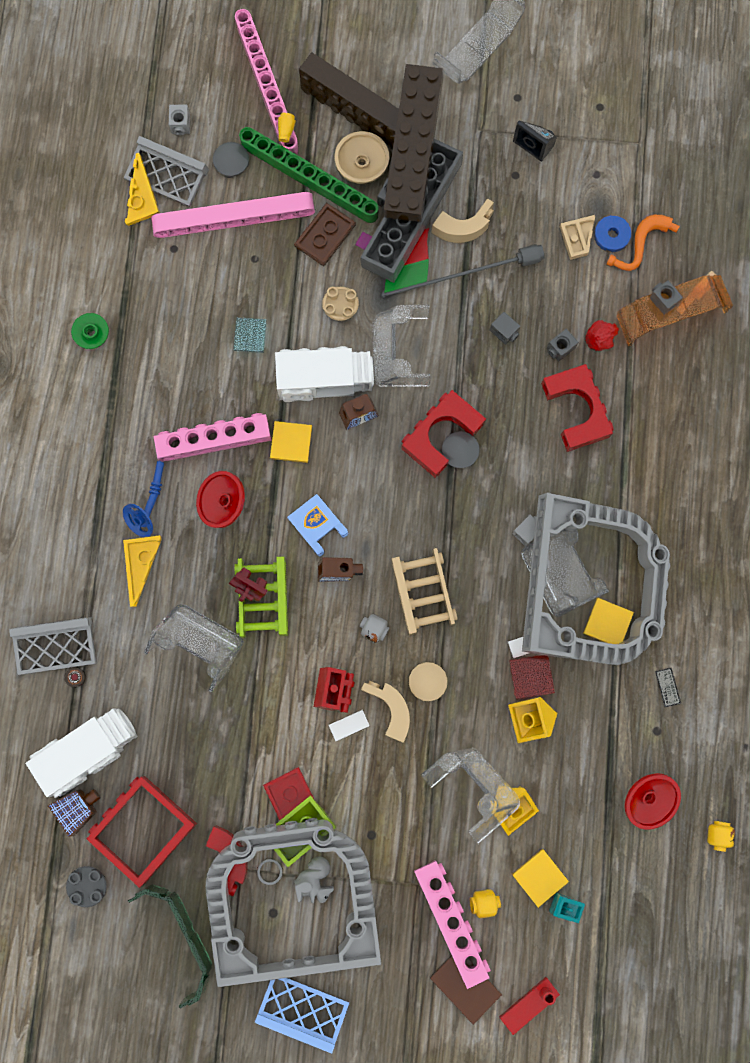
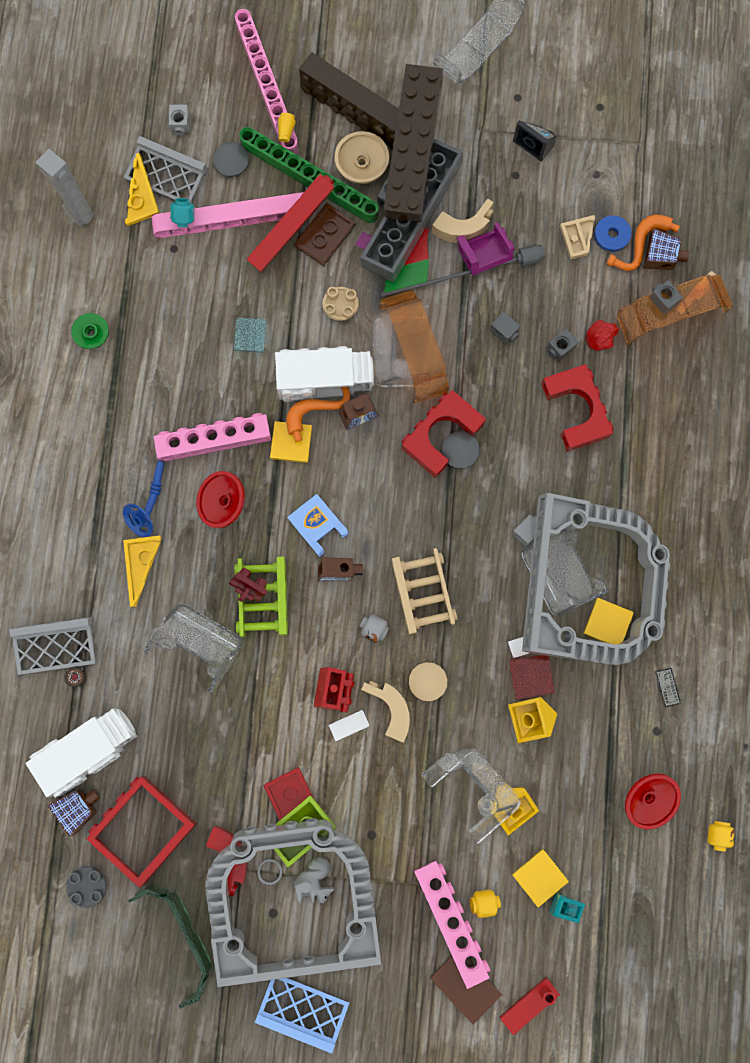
none -> light grey arch [35,149,94,228]
none -> teal head [170,198,195,228]
none -> red brick [247,174,334,273]
none -> orange animal [286,386,351,442]
none -> clear orange windscreen [379,290,449,403]
none -> magenta panel [457,222,515,276]
none -> reddish brown torso [643,229,690,270]

